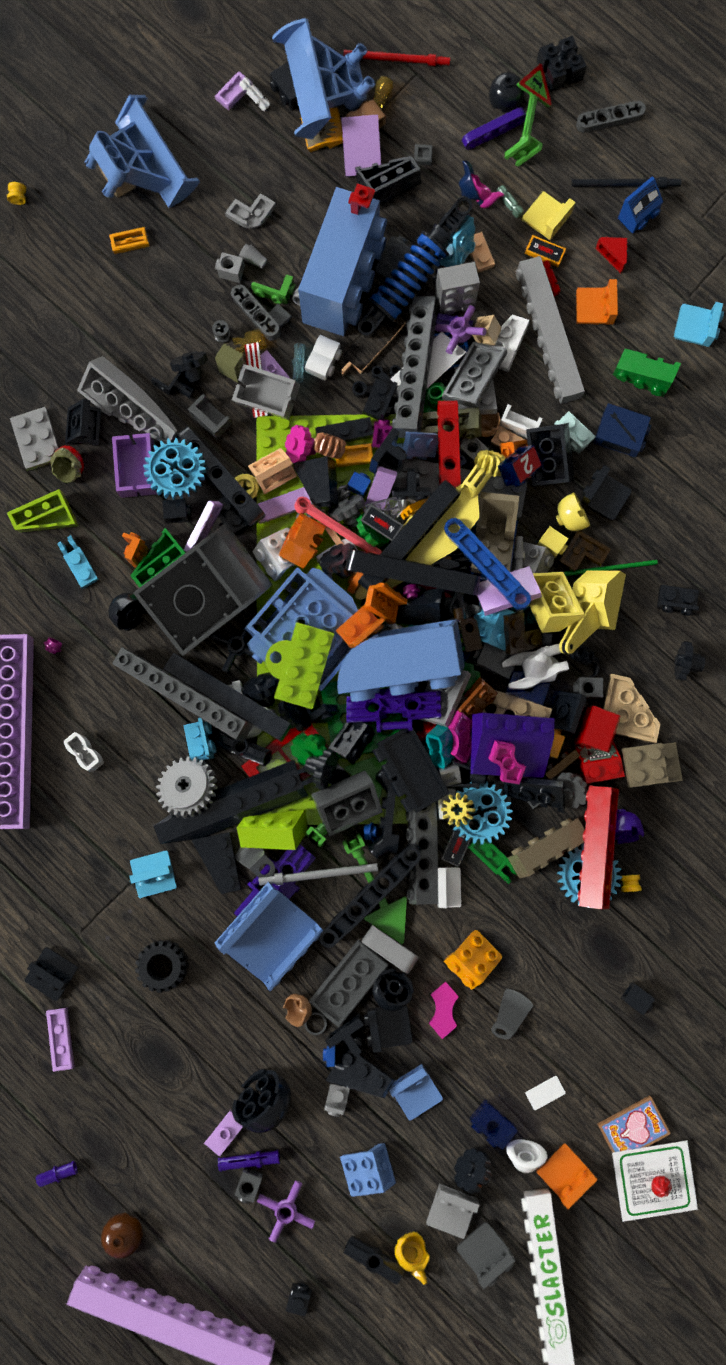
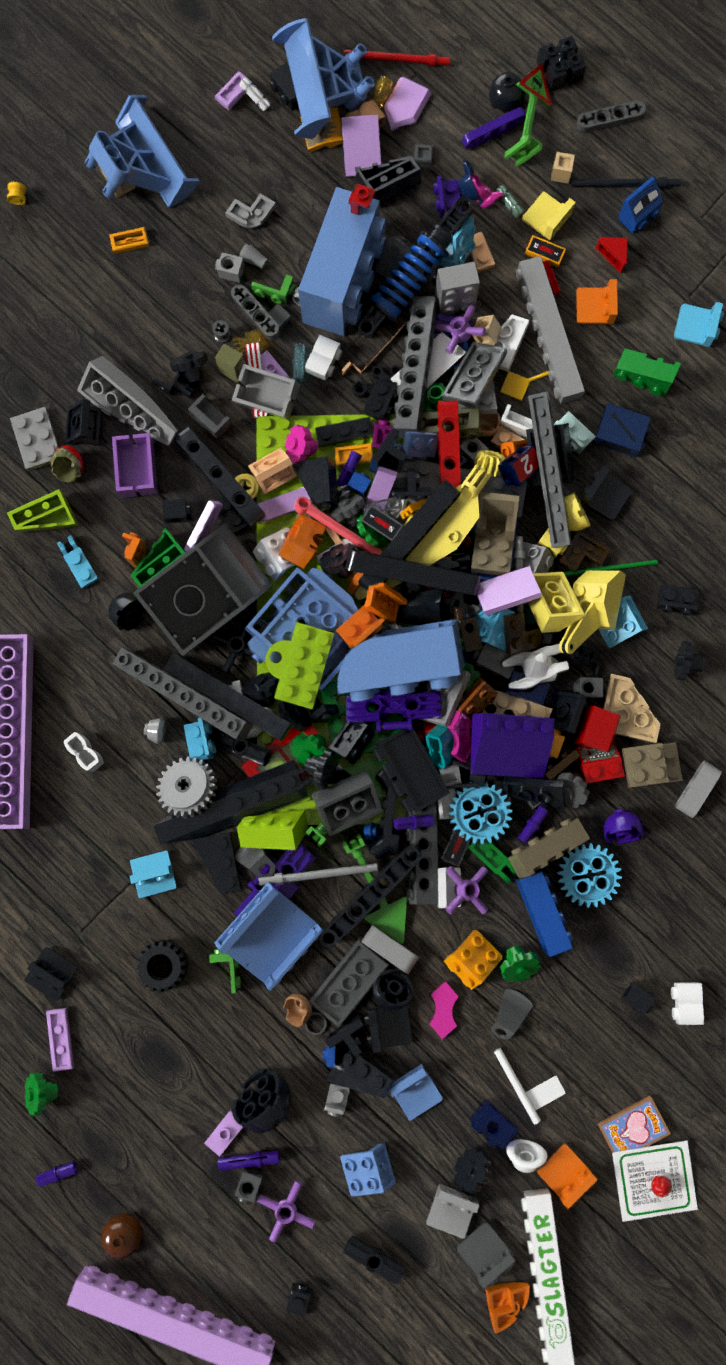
magenta plate [44,637,63,654] -> none
medium azure gear [143,438,206,500] -> none
nougat gear [313,432,346,459] -> none
yellow hair [395,1232,430,1284] -> none
magenta plate [402,584,421,599] -> none
light yellow gear [441,793,475,827] -> none
blue plate [444,518,531,610] -> none
dark pink tile [489,740,526,784] -> none
brick [578,786,619,909] -> none
yellow wheel [620,875,642,892] -> none
none -> green plant [25,1072,58,1116]
none -> light grey cone [144,718,166,744]
none -> bright green bracket [209,949,241,994]
none -> dark purple axle [337,450,362,486]
none -> lavender tile [384,77,432,131]
none -> dark purple axle [394,814,434,830]
none -> dark purple bracket [434,176,462,219]
none -> medium lavender bar [445,866,488,914]
none -> orange brick [485,1282,530,1334]
none -> white bar [494,1048,541,1124]
none -> yellow piece [500,371,548,401]
none -> green plant [500,946,541,982]
none -> blue piece [515,871,573,957]
none -> dark purple pin [517,805,550,845]
none -> dark grey plate [528,391,572,548]
none -> tan brick [551,152,575,184]
none -> medium azure bracket [599,596,648,648]
none -> white brick [671,982,704,1025]
none -> light grey beam [675,760,722,818]

